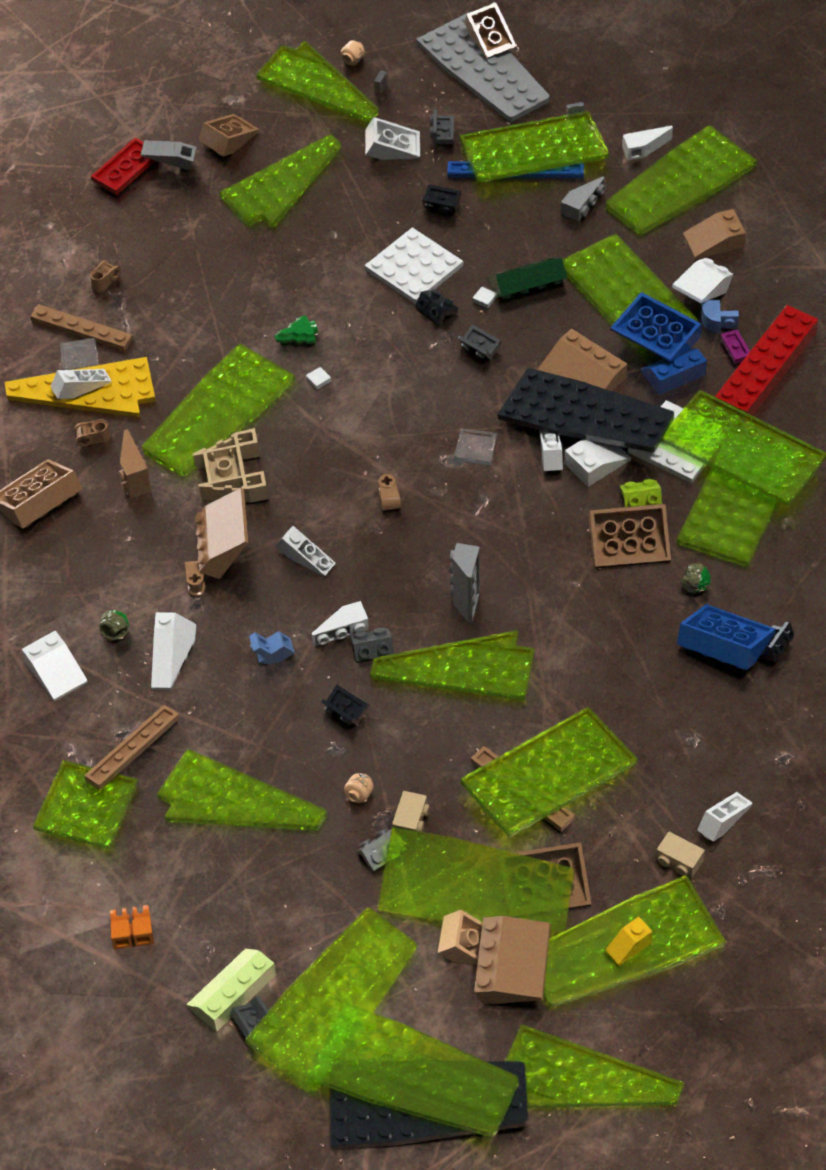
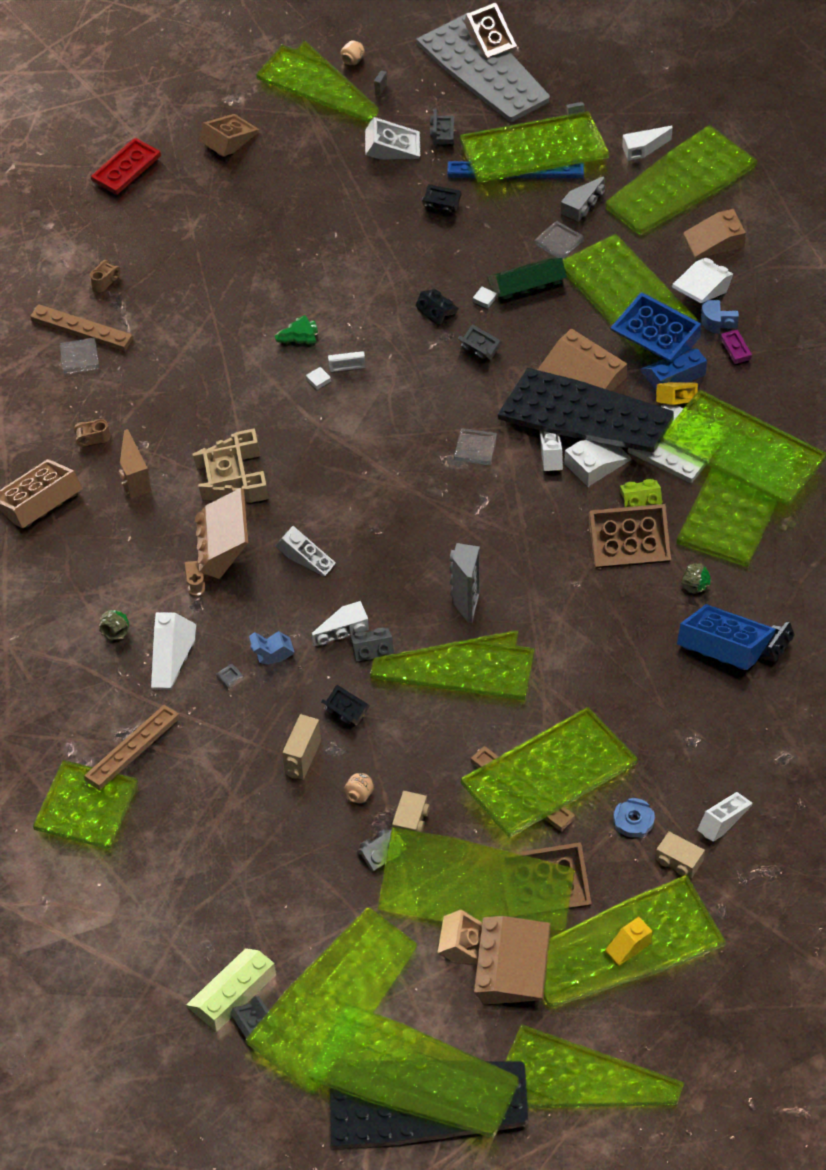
yellow wing [4,357,156,418] -> none
white slope [22,631,88,702] -> none
white slope [51,369,111,399] -> none
orange legs [110,905,154,950] -> none
light grey slope [140,140,197,171] -> none
clear neon green wing [142,343,295,476] -> none
clear neon green wing [157,749,328,830] -> none
clear neon green wing [219,134,341,228] -> none
white plate [365,228,463,304] -> none
medium nougat piece [379,474,401,511] -> none
red brick [713,305,818,426] -> none
none -> flat silver tile [216,664,244,690]
none -> tan brick [282,714,321,780]
none -> white tile [328,351,365,372]
none -> clear tile [535,220,584,260]
none -> medium blue plate [614,798,655,838]
none -> yellow slope [656,382,698,405]

